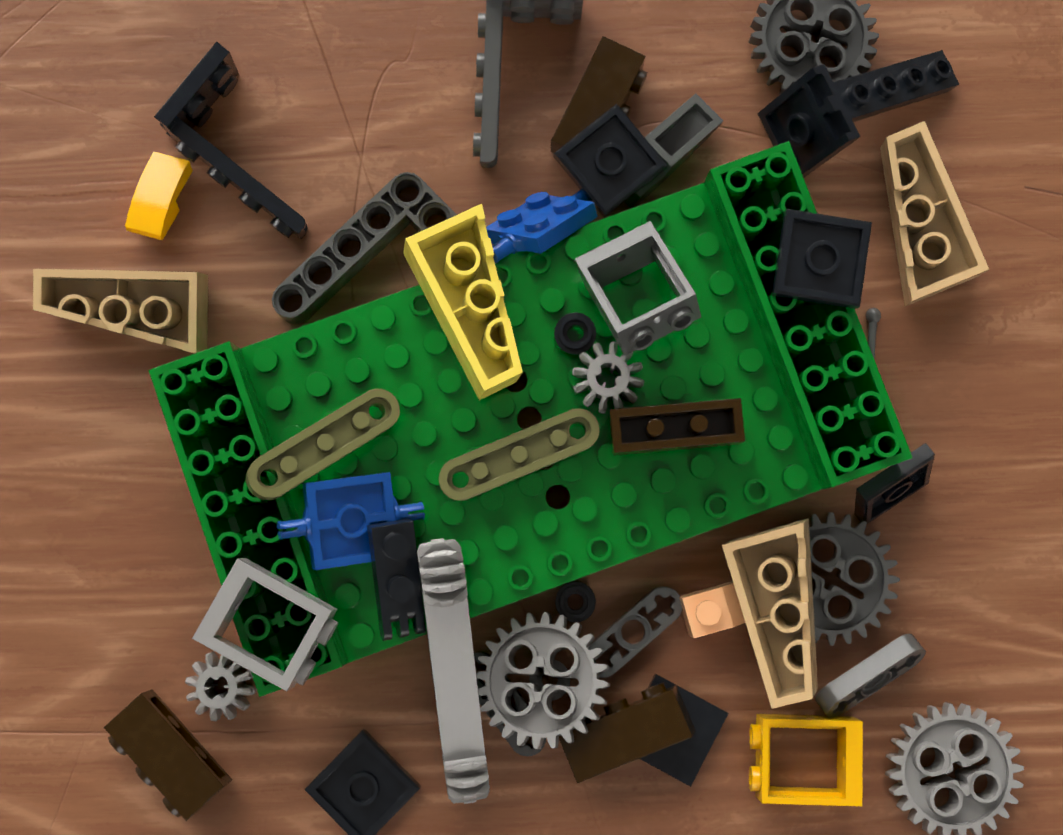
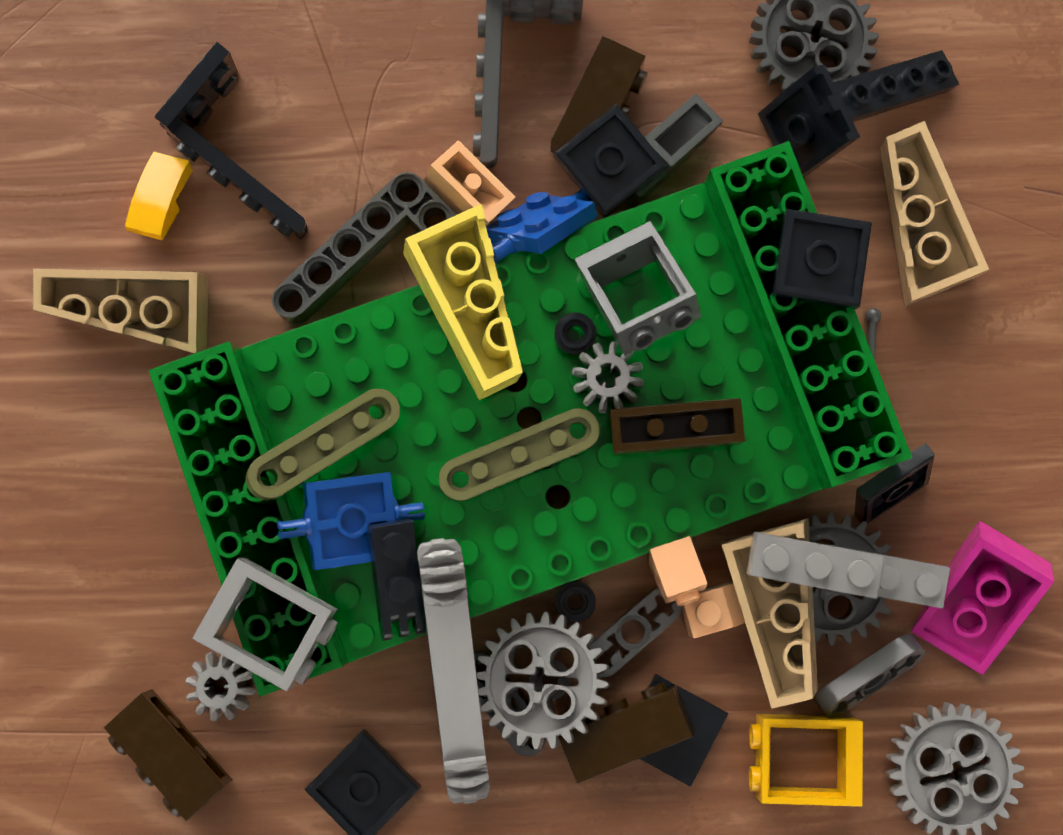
none -> light nougat slope [424,140,516,225]
none -> light nougat slope [648,536,708,606]
none -> light grey bracket [746,532,950,608]
none -> dark pink slope [911,520,1054,675]

